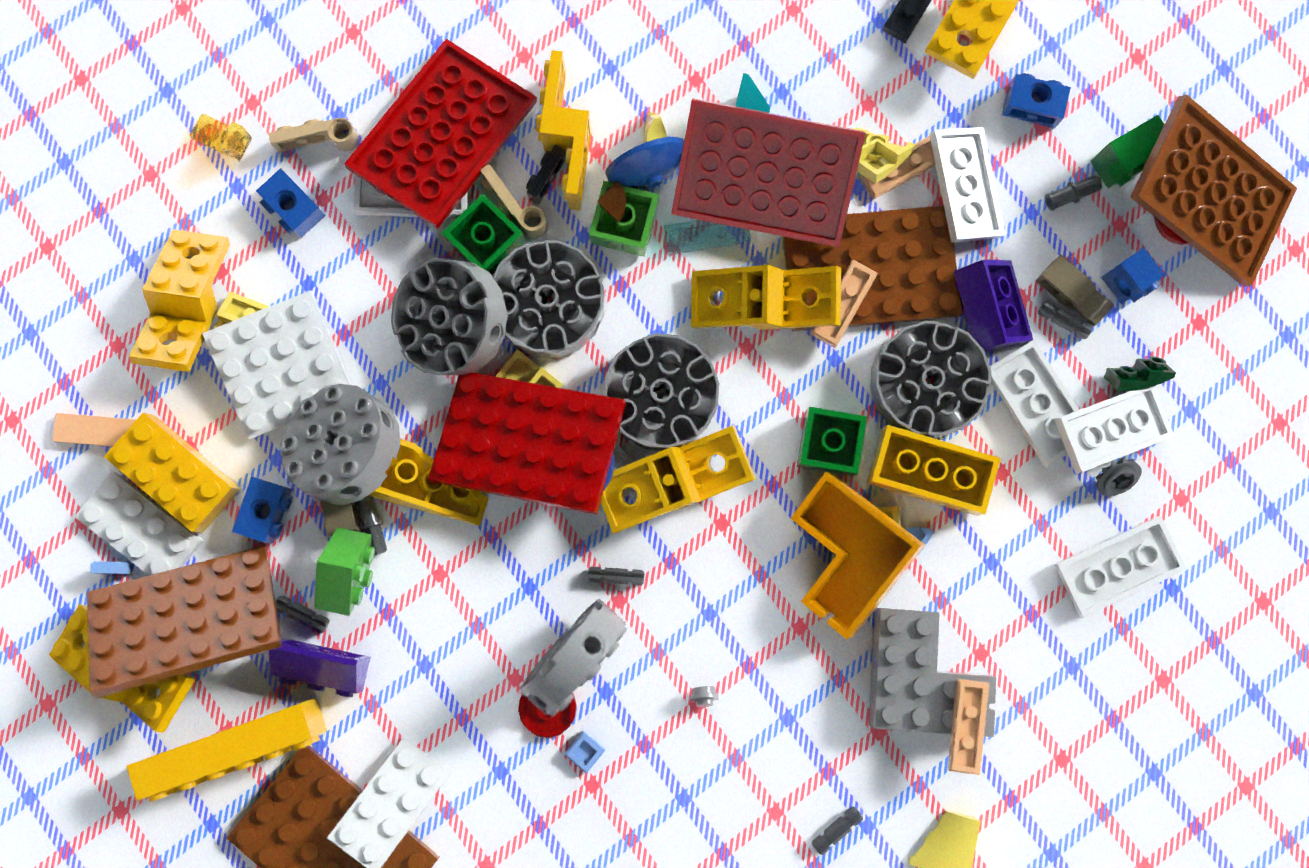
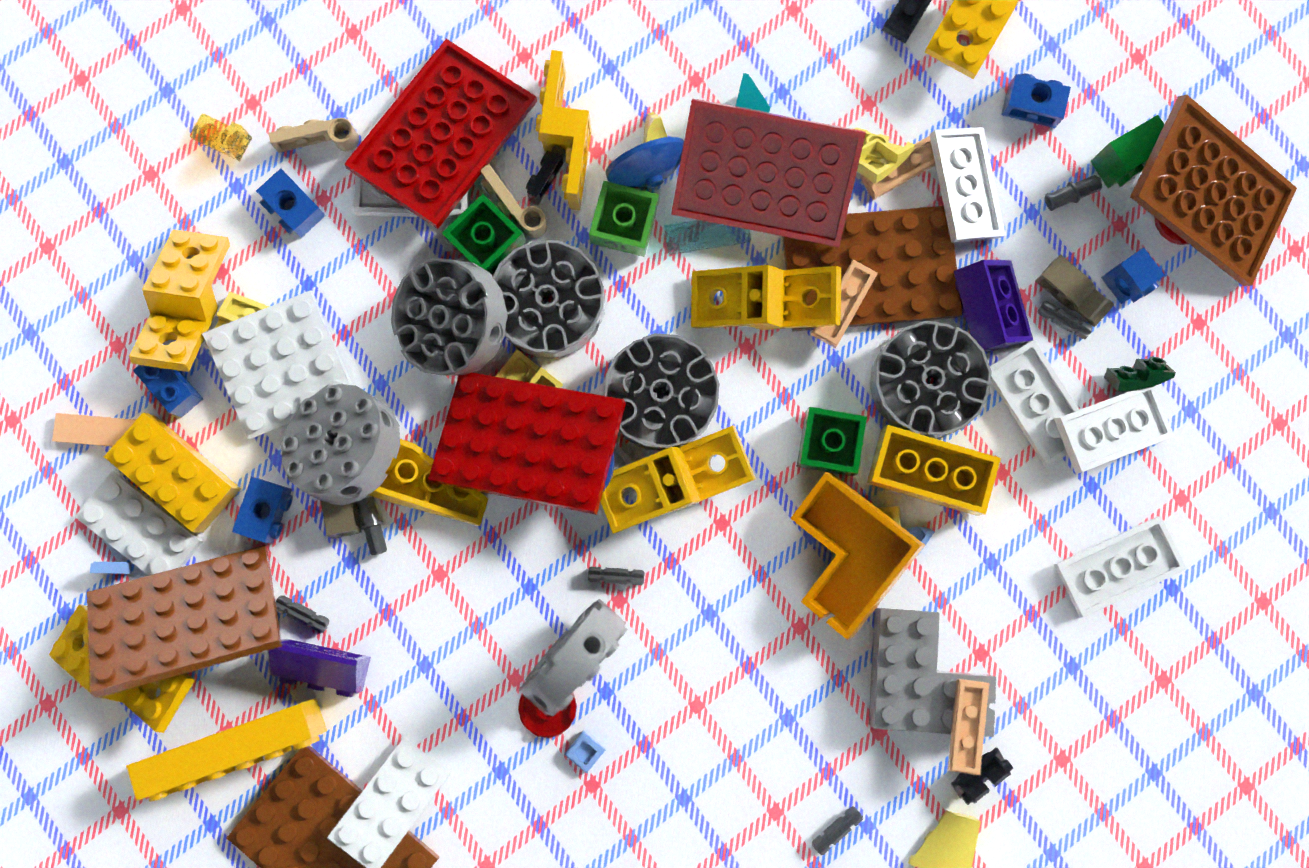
bright green brick [315,527,375,616] -> none
reddish brown tile [597,181,626,223] -> none
light grey plate [690,686,719,707] -> none
dark grey gear [1095,458,1142,496] -> none
none -> blue brick [133,365,204,417]
none -> black hinge [951,747,1014,805]

